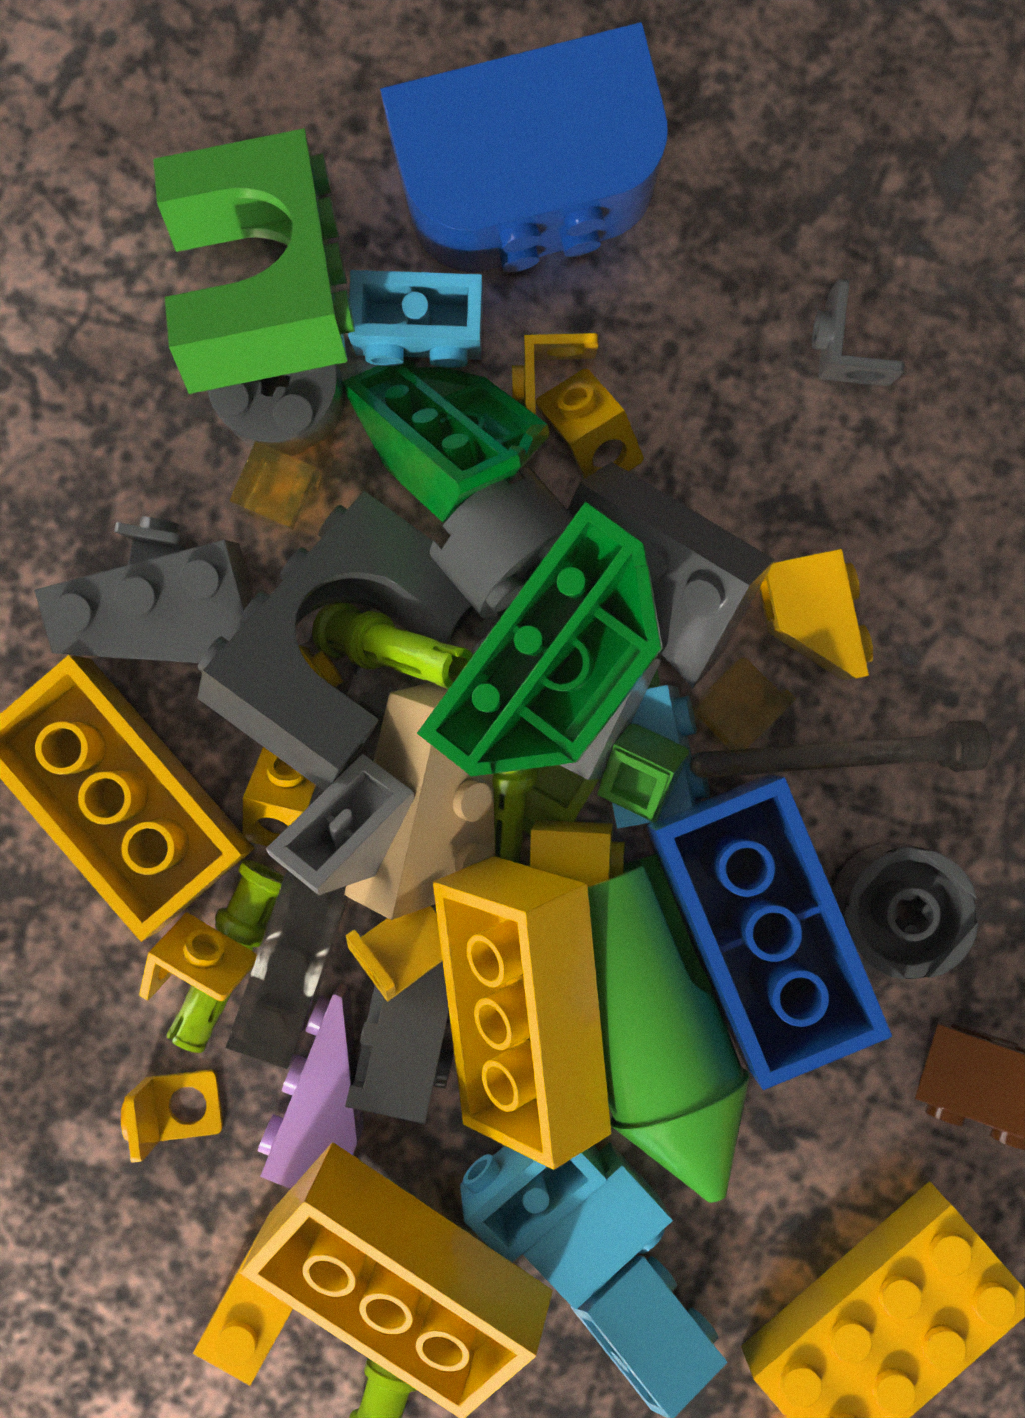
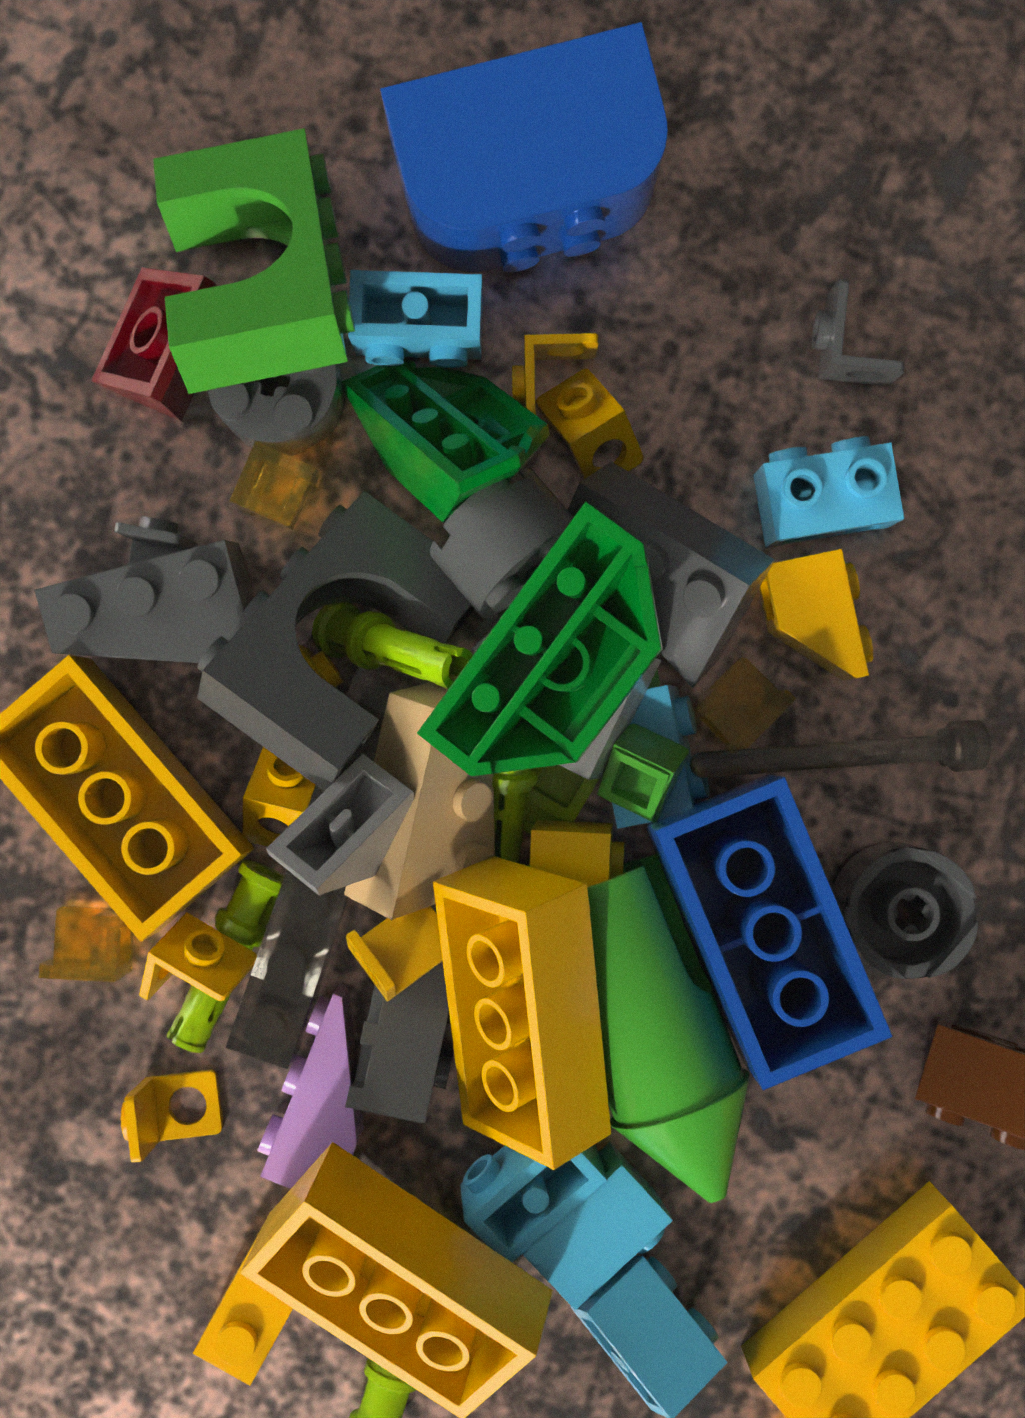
none -> clear yellow panel [38,906,134,982]
none -> dark red slope [91,267,217,422]
none -> medium azure brick [753,436,904,548]

